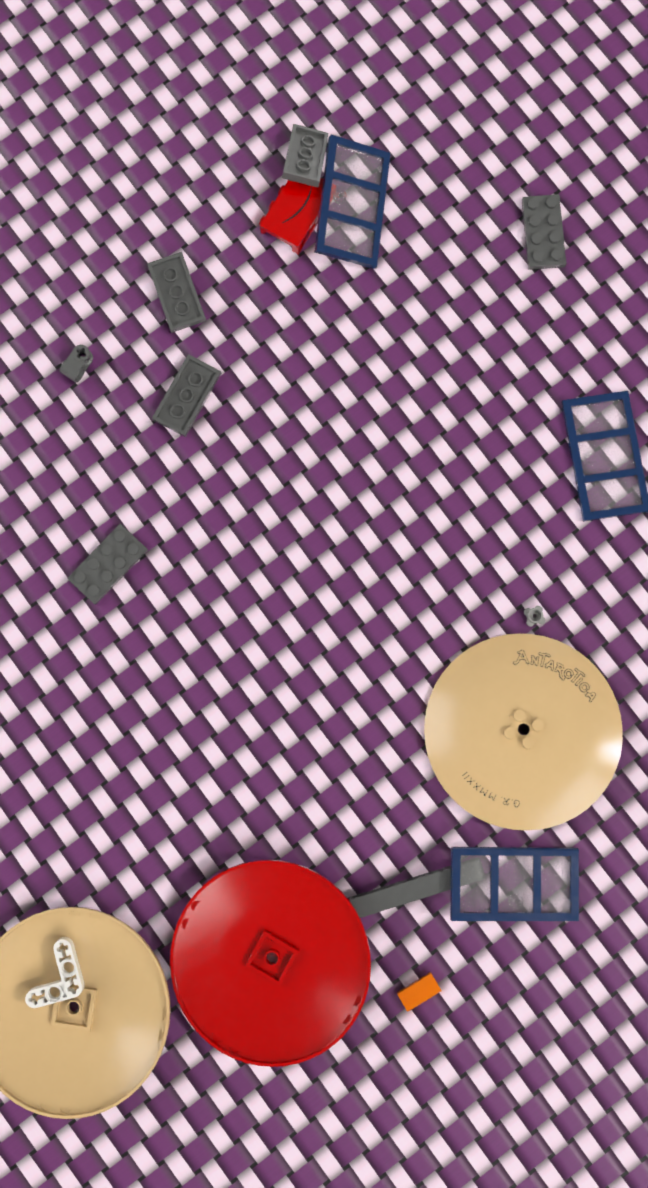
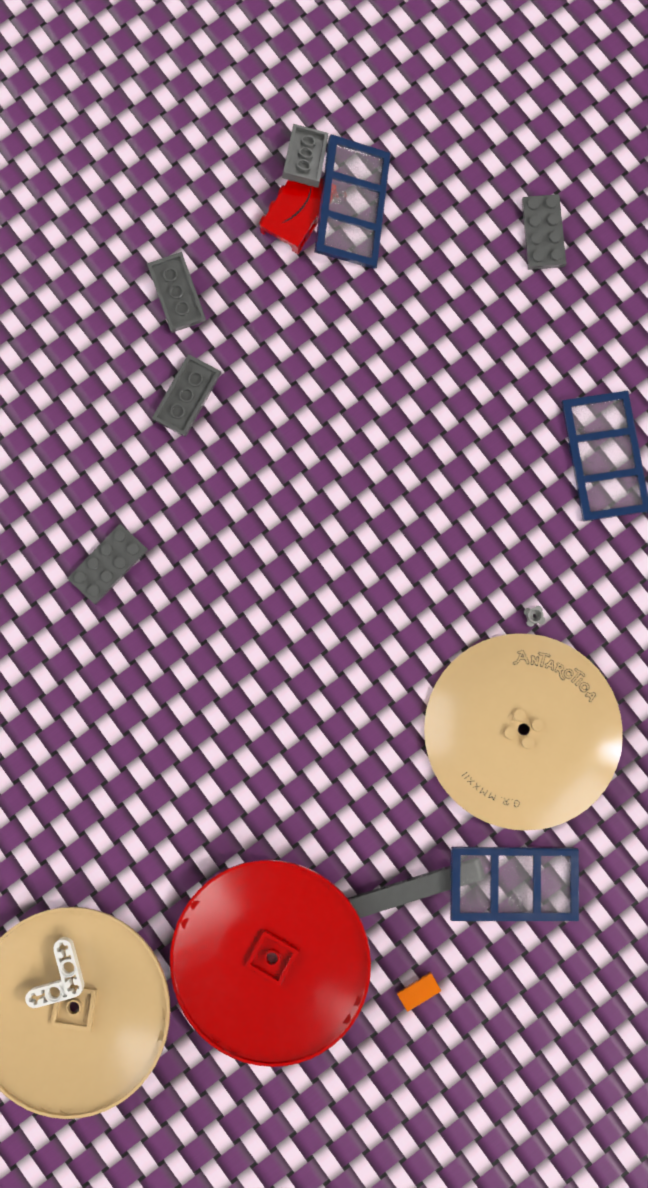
dark grey piece [60,345,93,383] -> none

